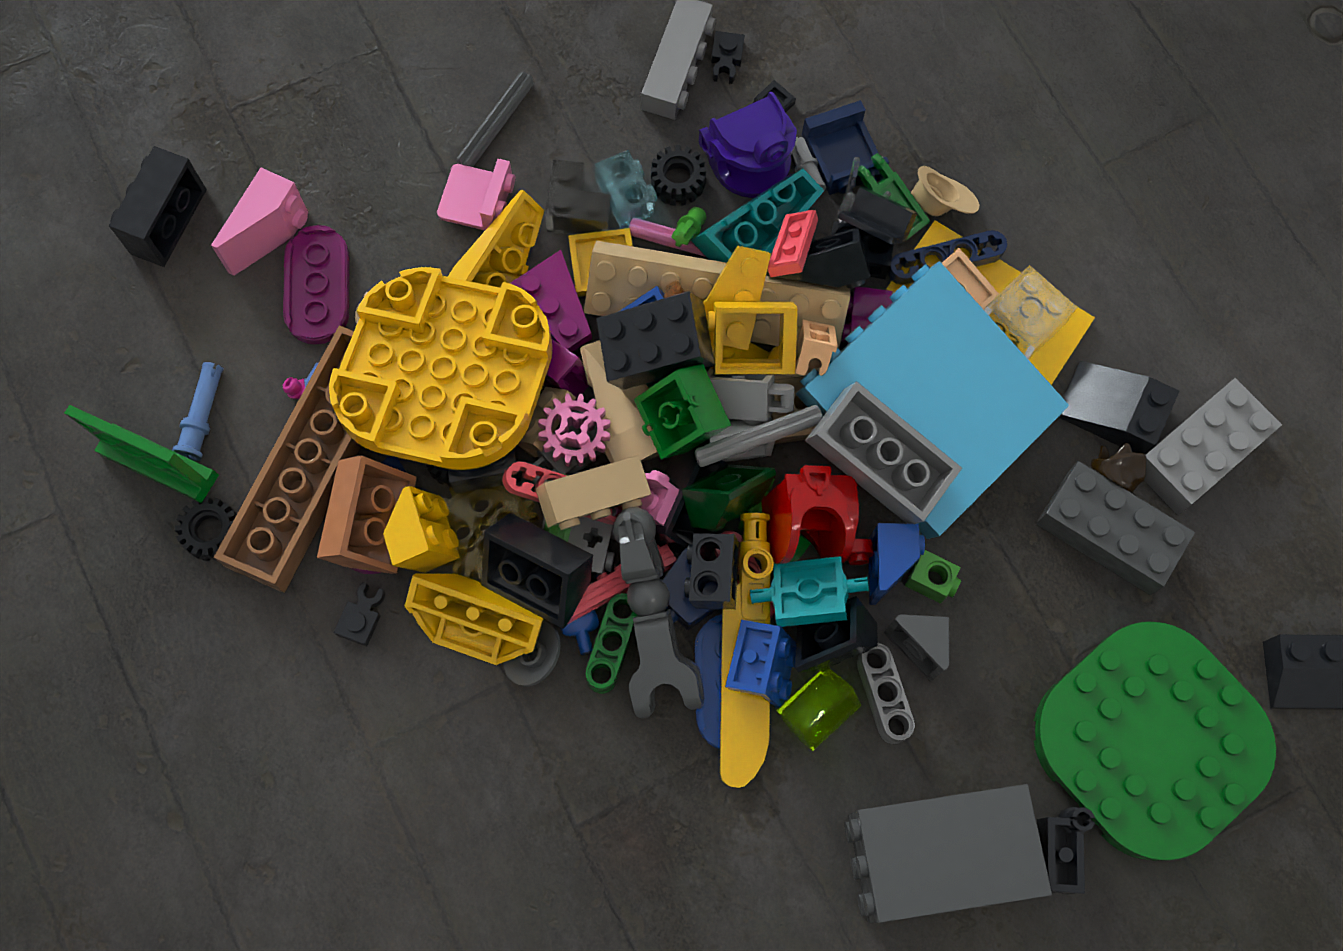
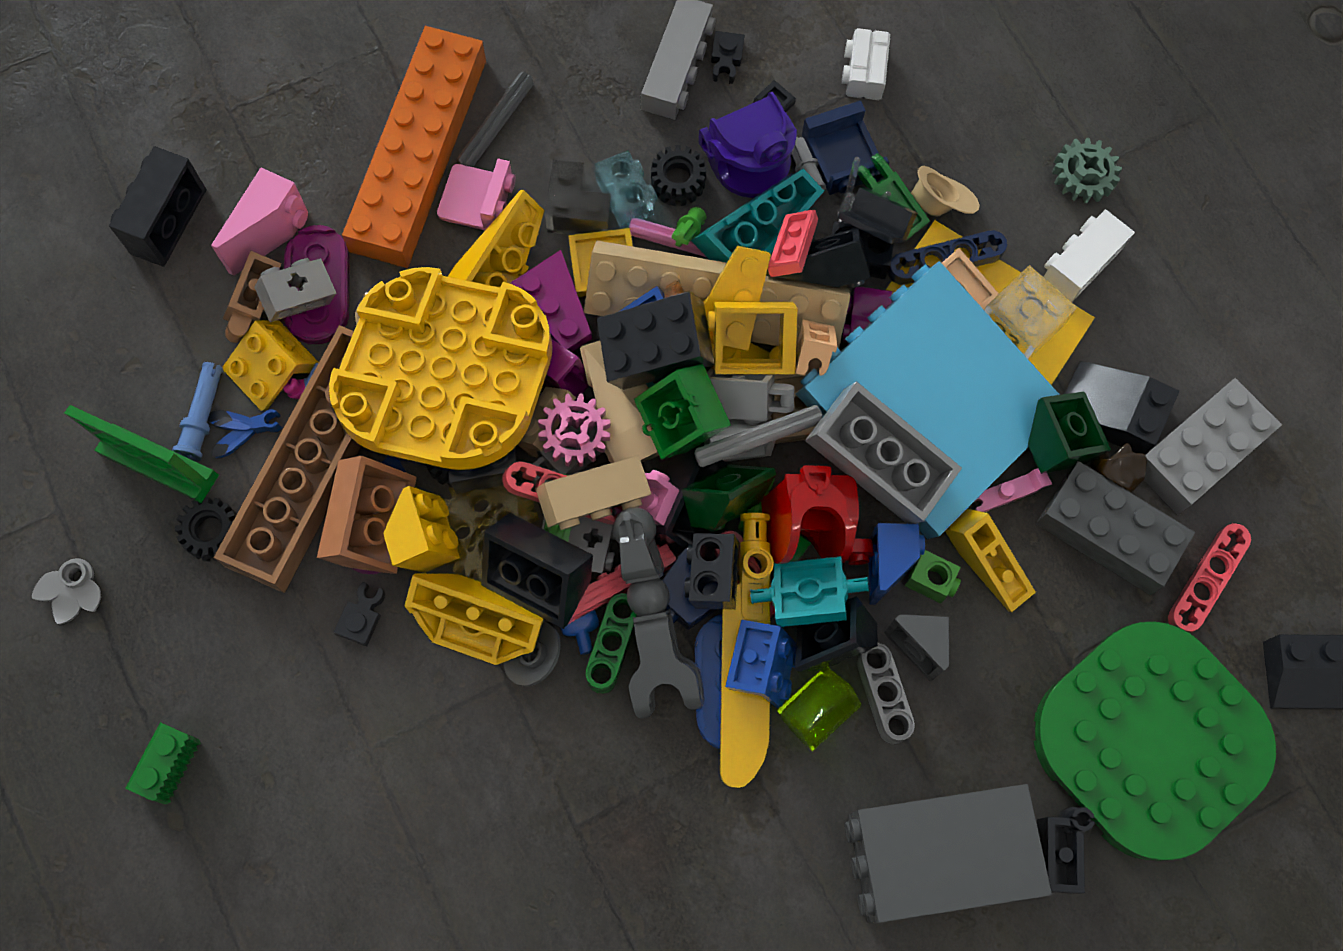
none -> light grey plate [32,558,101,625]
none -> green brick [125,722,201,804]
none -> blue piece [208,409,282,458]
none -> medium nougat brick [223,251,282,343]
none -> yellow bracket [223,320,319,411]
none -> light grey brick [254,258,336,322]
none -> orange brick [342,26,486,268]
none -> white brick [842,28,890,100]
none -> yellow slope [945,509,1036,612]
none -> bright pink piece [974,468,1052,512]
none -> dark green slope [1028,391,1111,474]
none -> white brick [1041,209,1135,304]
none -> sand green gear [1052,138,1122,203]
none -> coral beam [1168,523,1251,633]

